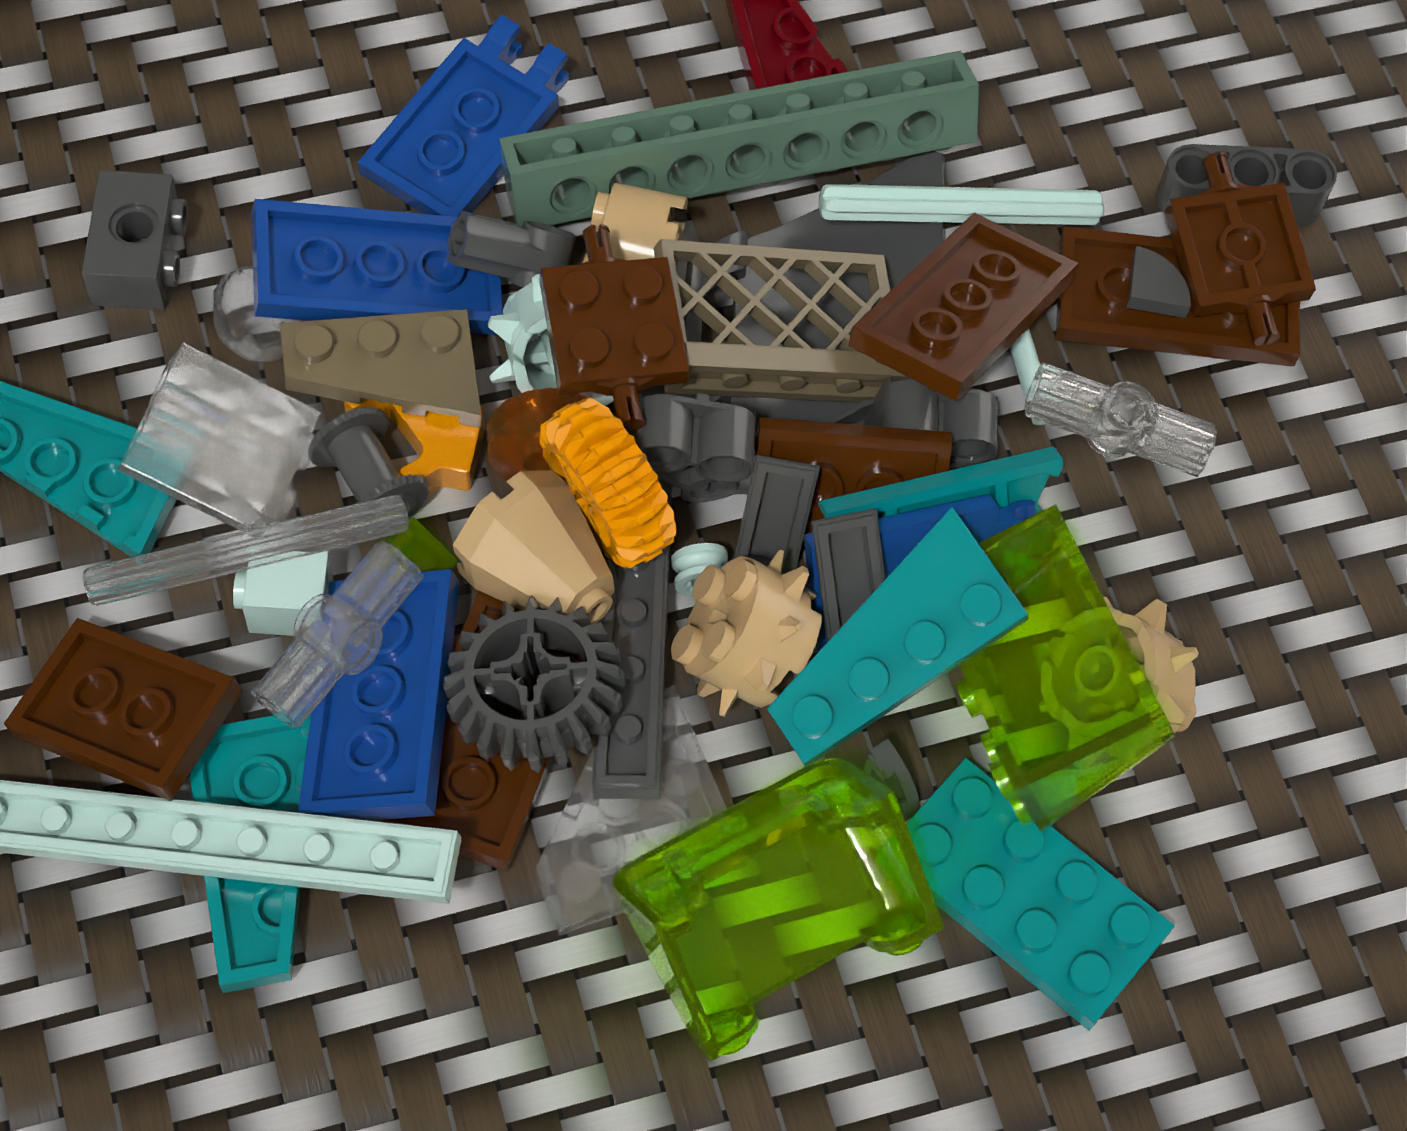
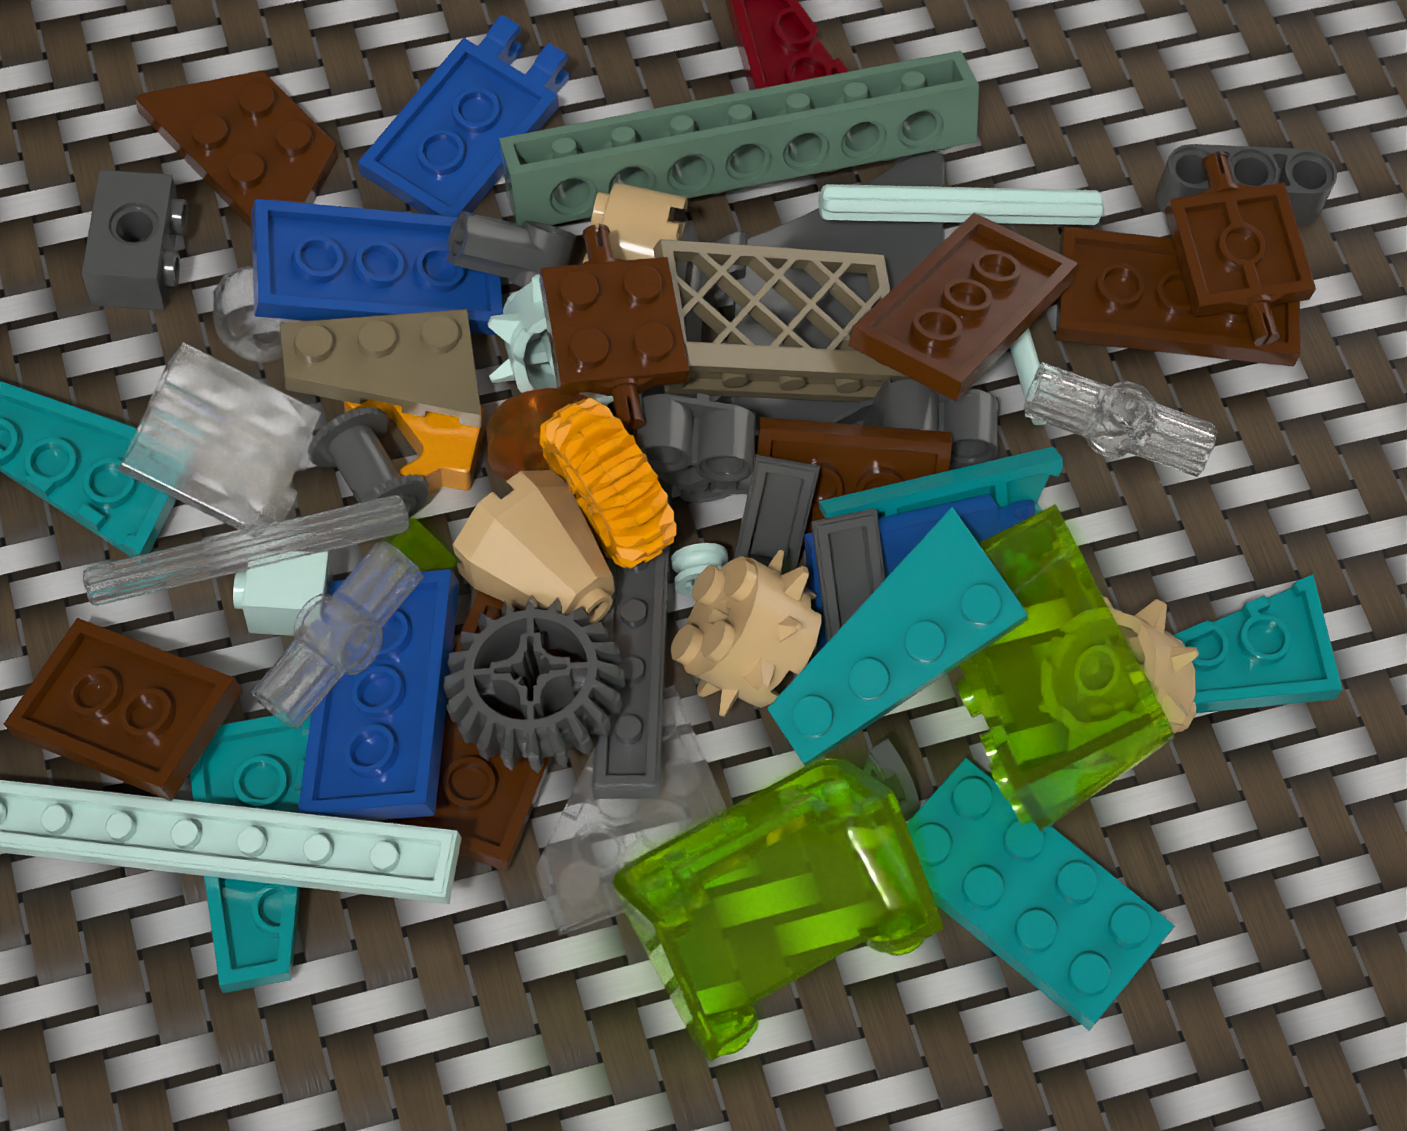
dark grey tile [1126,246,1191,318] -> none
none -> reddish brown wing [135,70,338,228]
none -> teal wing [1173,574,1343,713]

